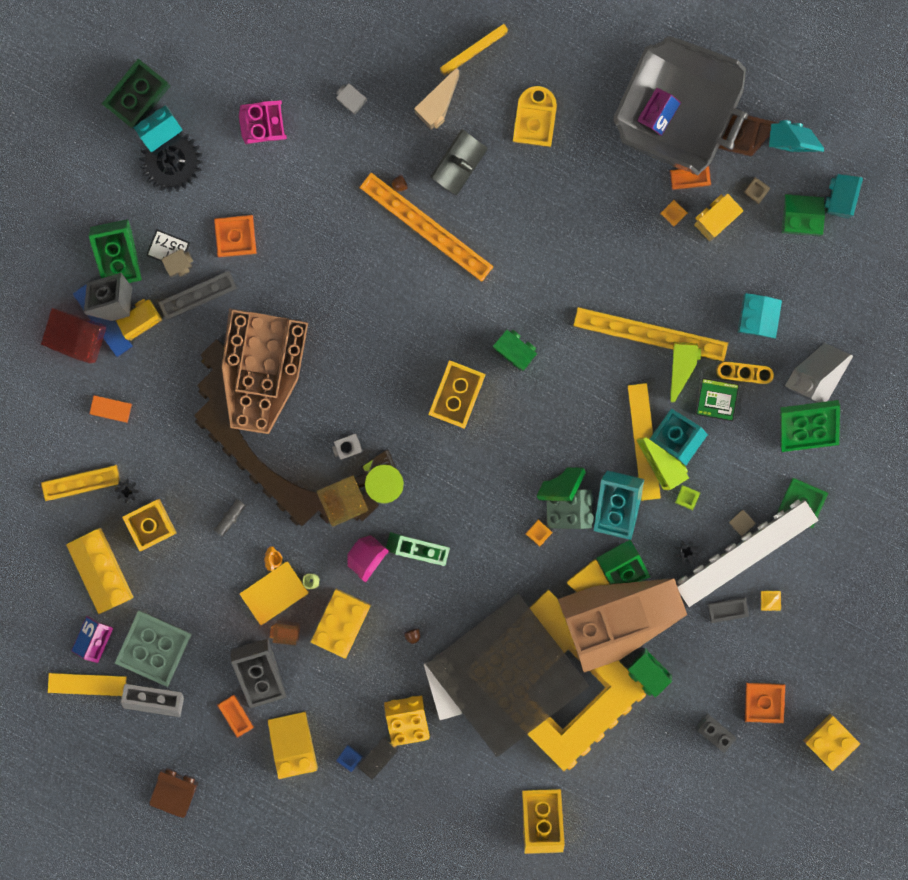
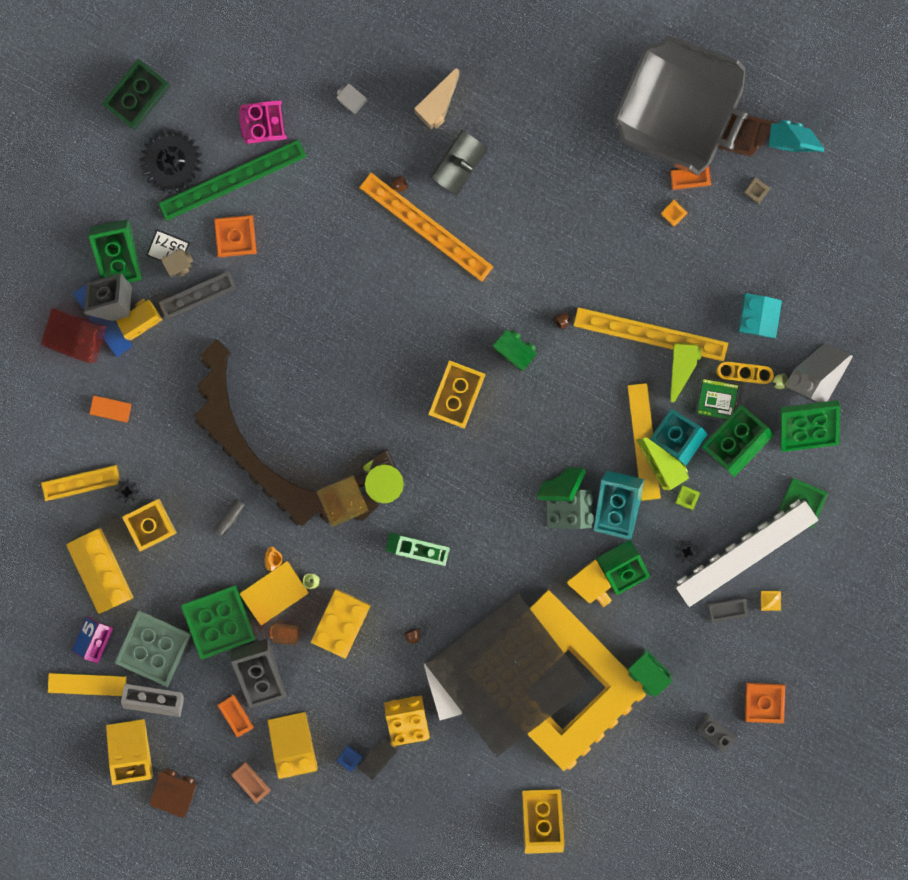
teal slope [134,105,183,152] -> none
medium nougat wedge [221,308,308,434] -> none
light grey brick [332,434,363,460] -> none
dark pink slope [347,535,389,582] -> none
yellow tile [440,24,508,76] -> none
yellow tile [513,86,557,147] -> none
light orange tile [525,520,553,547] -> none
medium nougat wedge [558,578,687,673] -> none
magenta panel [637,88,681,136] -> none
yellow brick [694,194,743,242] -> none
dark tan tile [728,509,756,537] -> none
green slope [782,194,825,236] -> none
yellow brick [803,714,860,771] -> none
teal slope [824,174,863,219] -> none
none -> yellow slope [106,719,153,785]
none -> green tile [158,139,306,221]
none -> green plate [181,585,256,660]
none -> nougat tile [231,762,271,803]
none -> reddish brown hinge [554,313,570,330]
none -> green slope [702,404,774,477]
none -> yellowish green hinge [773,373,788,390]

